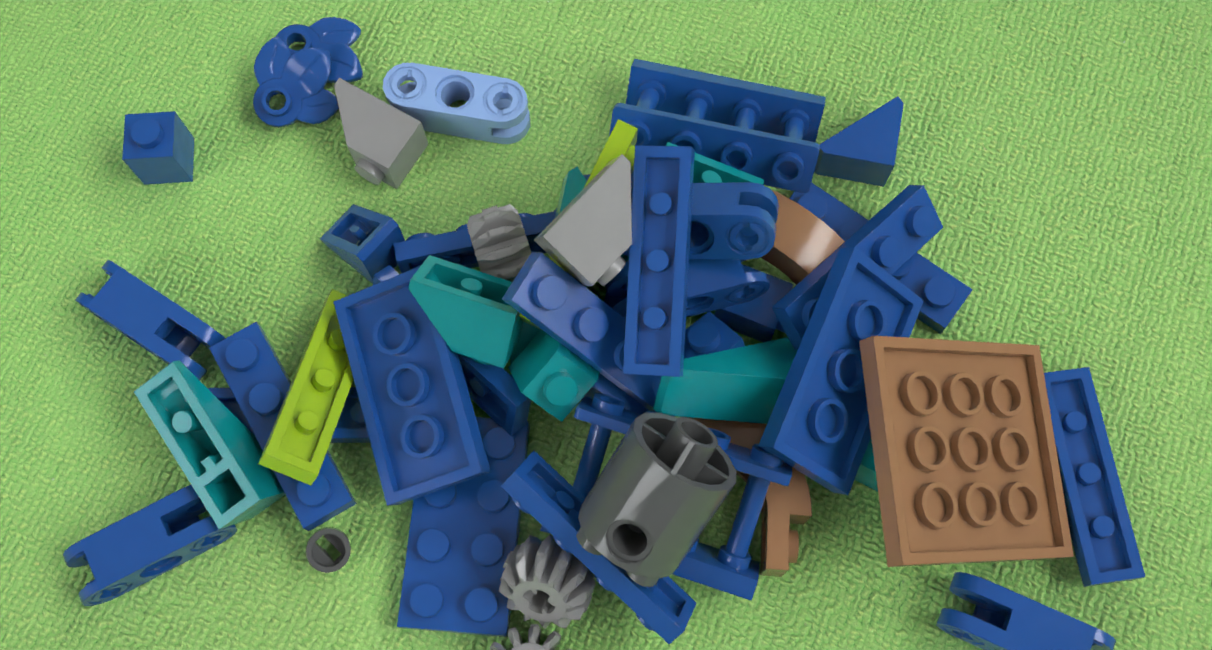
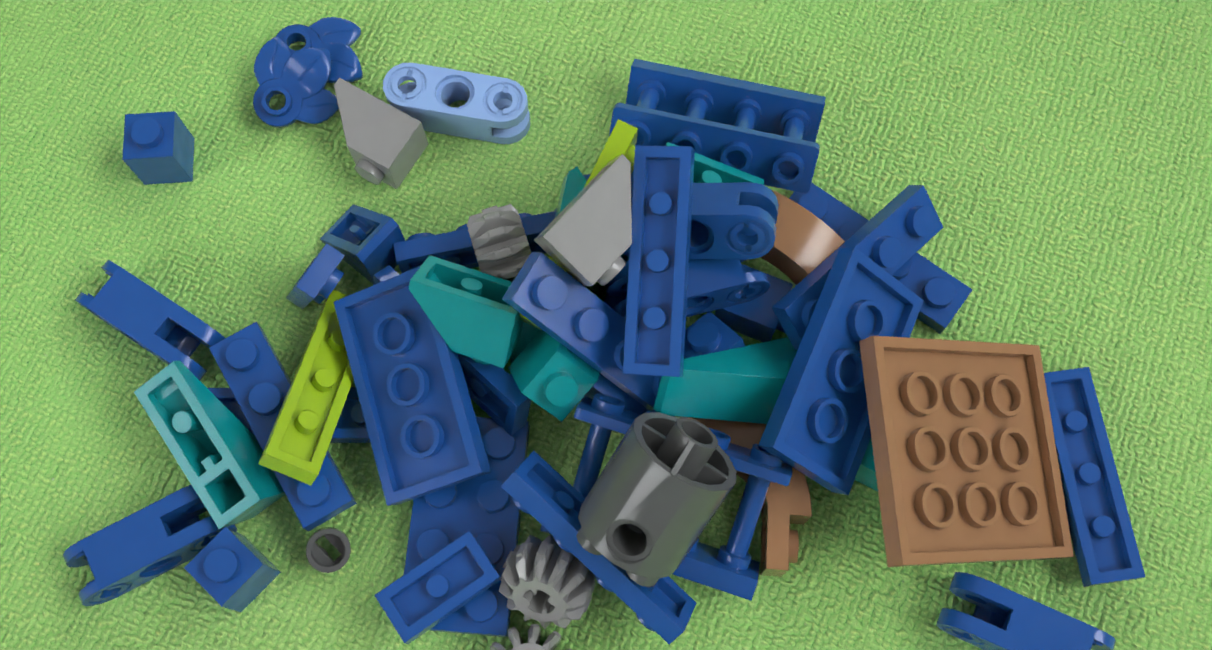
blue slope [814,96,904,187] -> none
none -> blue brick [184,526,281,612]
none -> blue plate [286,243,345,309]
none -> blue plate [375,530,502,644]

